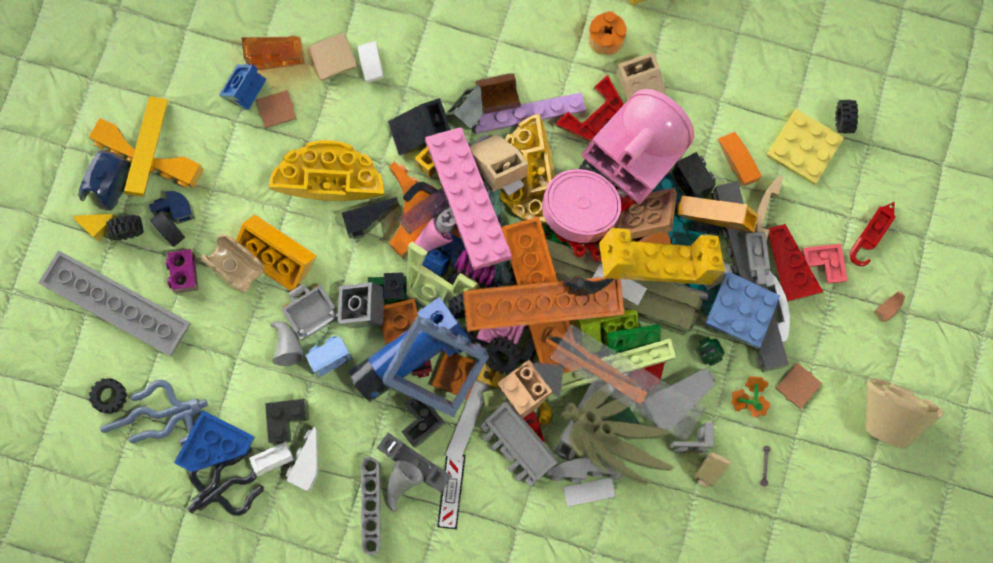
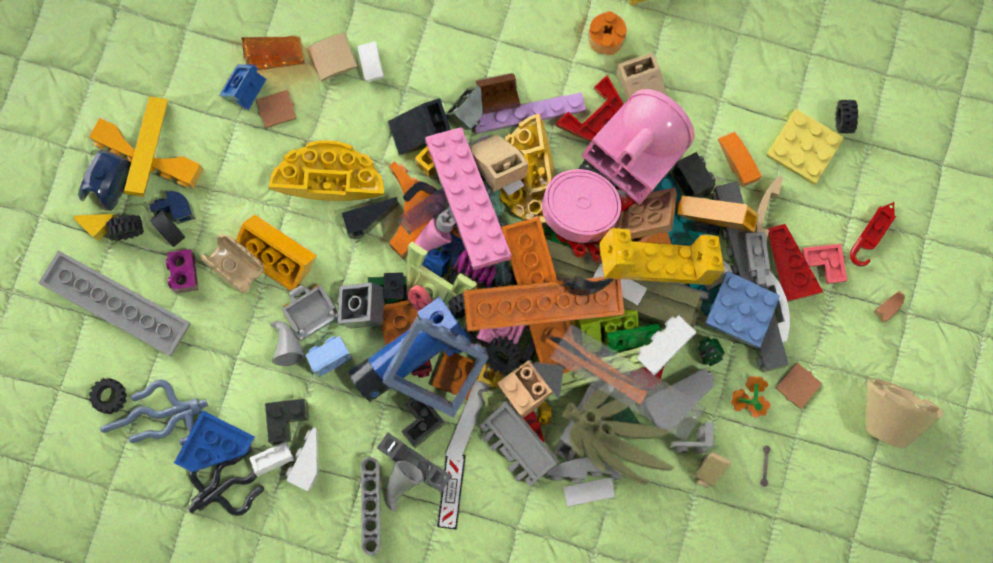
none -> coral plate [408,285,433,312]
none -> white brick [637,315,696,376]

